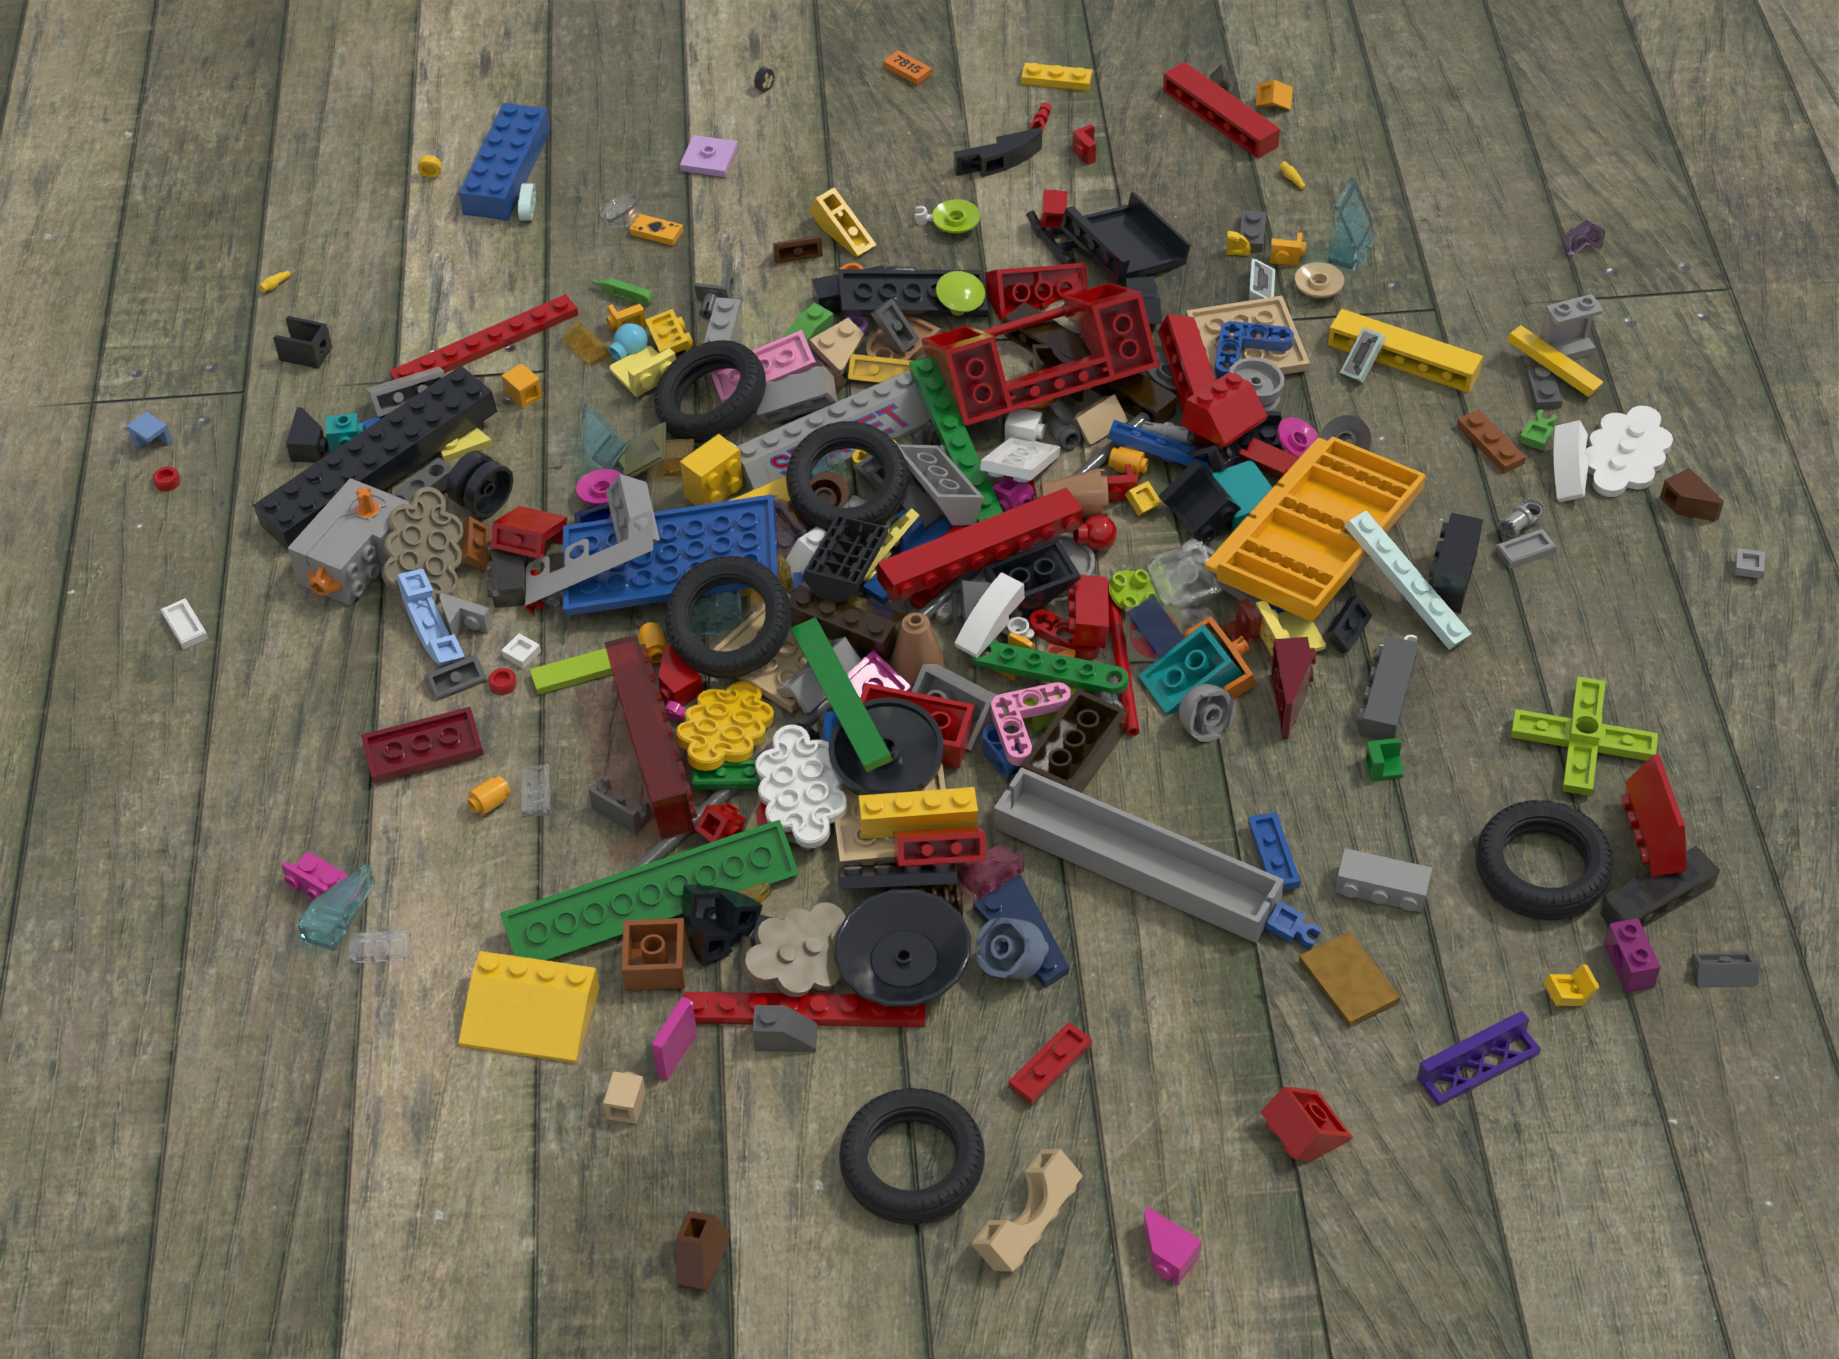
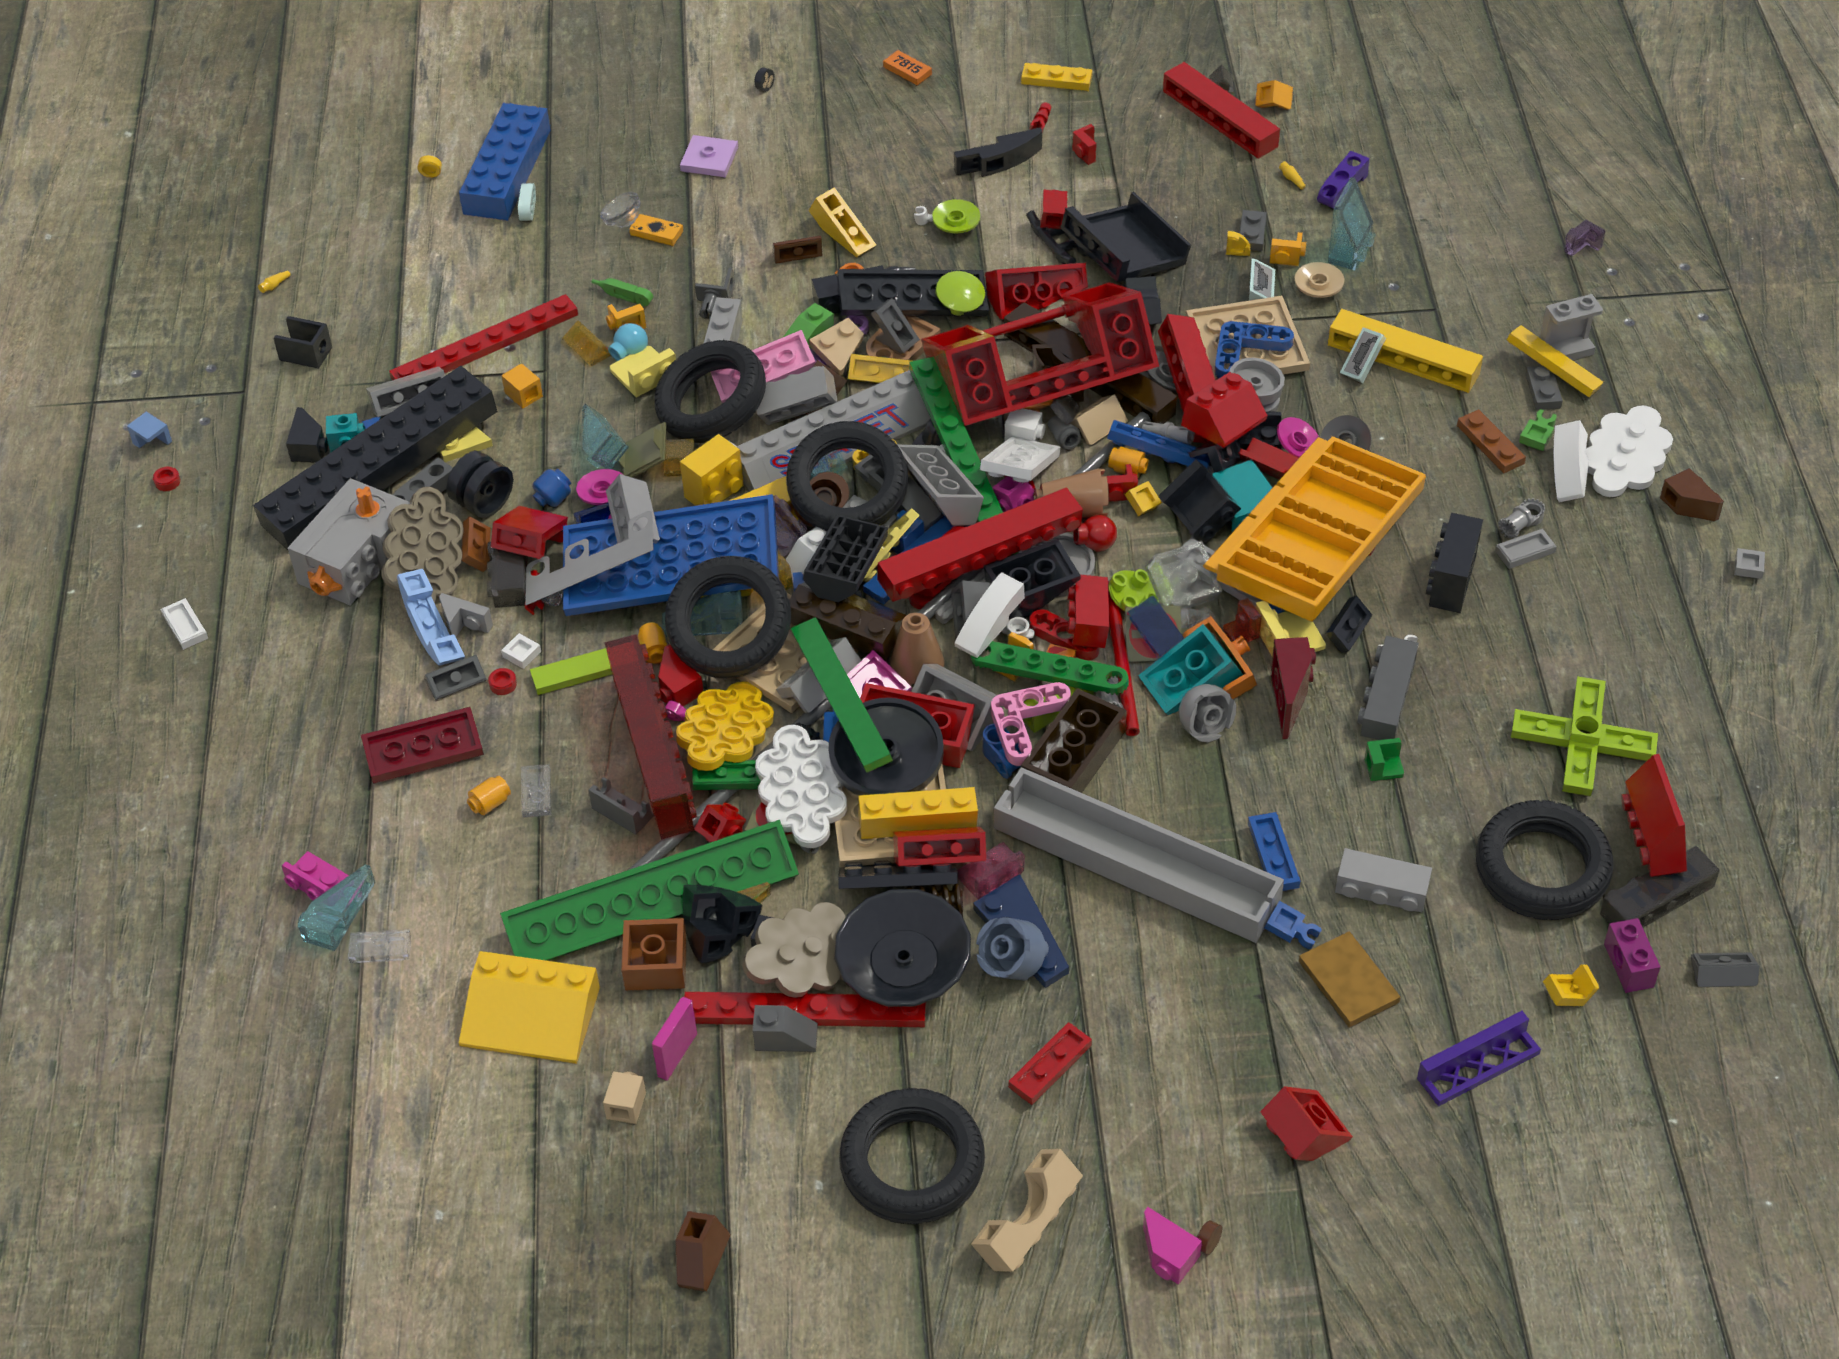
yellow bracket [645,309,694,353] -> none
light aqua plate [1344,511,1471,650] -> none
none -> blue head [532,469,572,508]
none -> reddish brown tile [1197,1220,1223,1255]
none -> dark purple leg [1317,151,1370,209]

